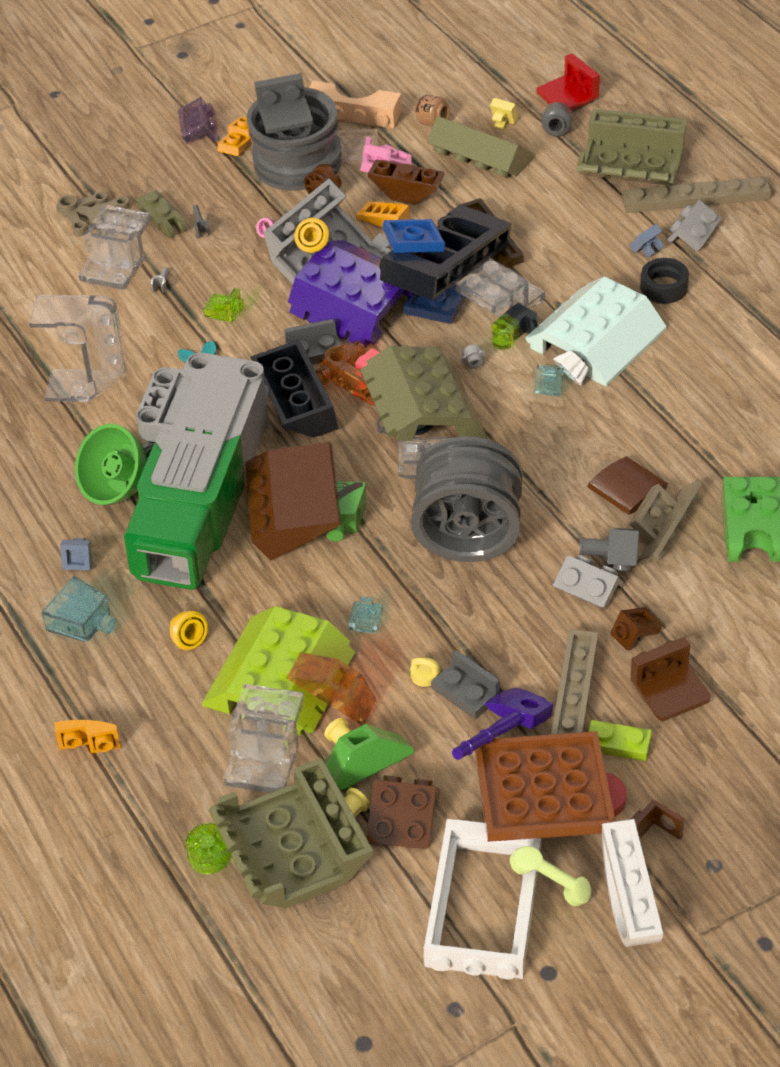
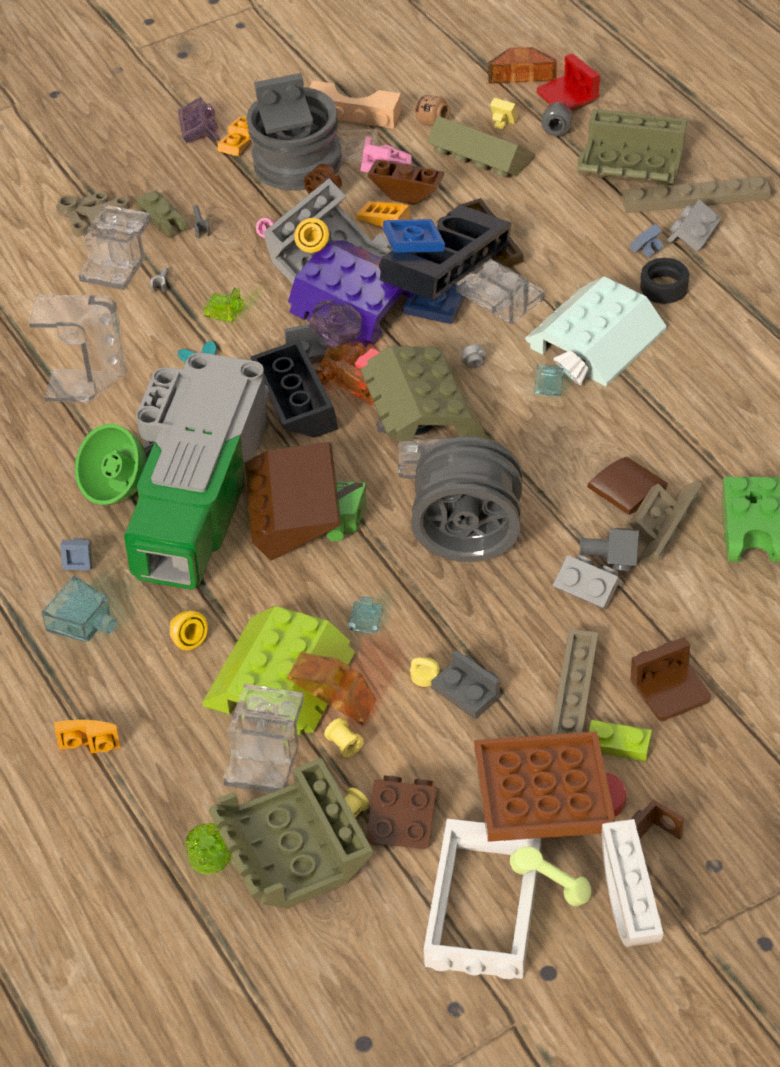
bright green slope [326,724,415,791] -> none
dark purple piece [452,688,553,760] -> none
leg [491,302,538,350] -> none
reddish brown bracket [610,607,663,650] -> none
none -> clear purple plate [309,300,362,346]
none -> clear orange slope [488,47,557,84]

